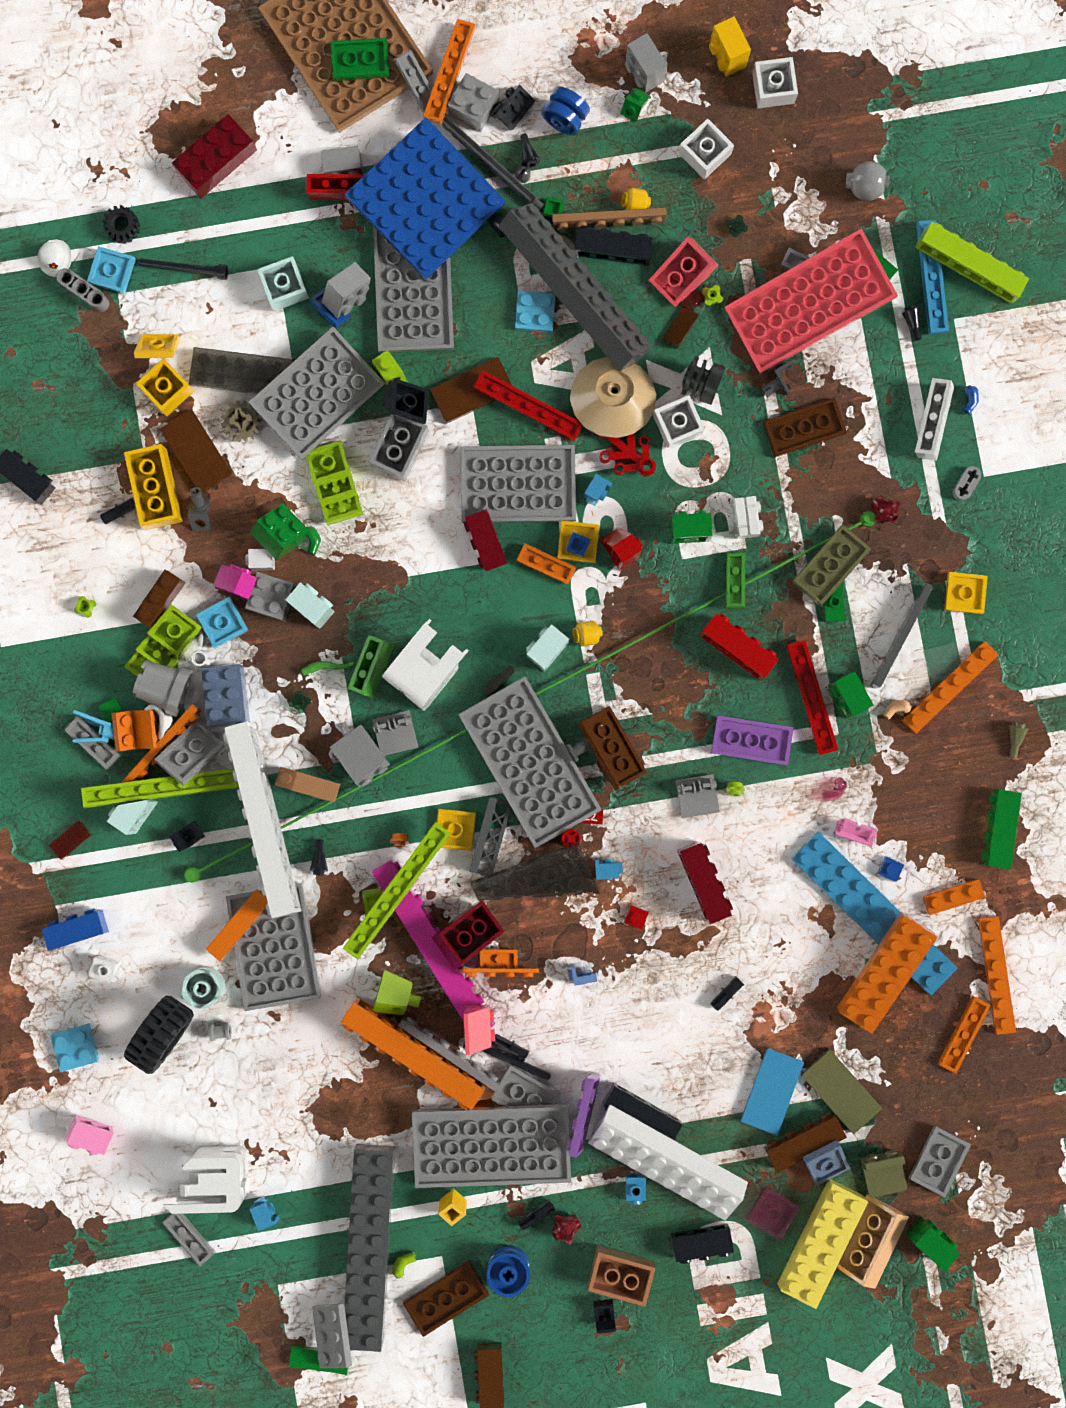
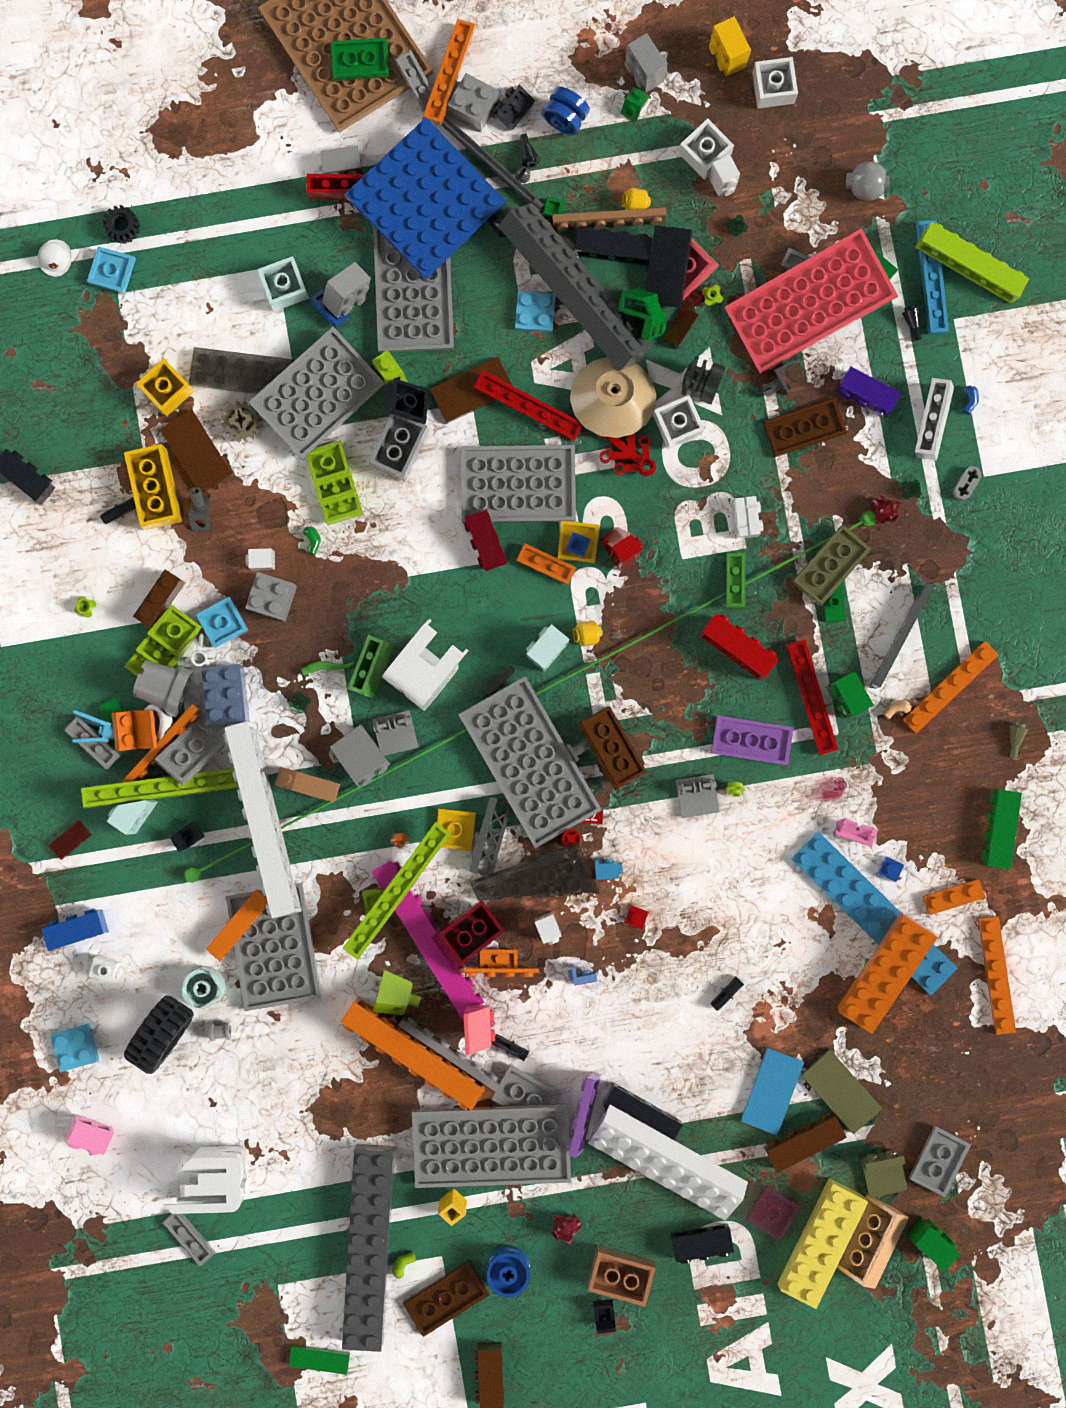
light grey beam [57,268,109,312] -> none
yellow tile [134,334,180,358] -> none
black piece [138,258,228,280] -> none
dark red brick [172,114,257,199] -> none
dark pink brick [213,564,257,599] -> none
green brick [250,503,309,561] -> none
dark azure brick [250,1197,280,1231] -> none
light aqua brick [286,582,335,629] -> none
black cone [309,839,328,876] -> none
light grey plate [312,1303,352,1368] -> none
black piece [462,1042,551,1080] -> none
black axle [518,1199,556,1230] -> none
dark azure brick [584,474,613,506] -> none
dark azure brick [625,1173,646,1205] -> none
green brick [669,510,712,544] -> none
dark red brick [677,841,733,925] -> none
sand blue tile [802,1140,850,1186] -> none
clear piece [923,642,962,681] -> none
orange tile [937,995,991,1074] -> none
yellow plate [944,572,988,615] -> none
none -> white brick [535,912,562,945]
none -> green piece [618,288,667,340]
none -> black tile [645,225,693,308]
none -> white brick [708,154,740,197]
none -> dark purple brick [836,366,901,417]
none -> clear green plate [901,480,922,500]

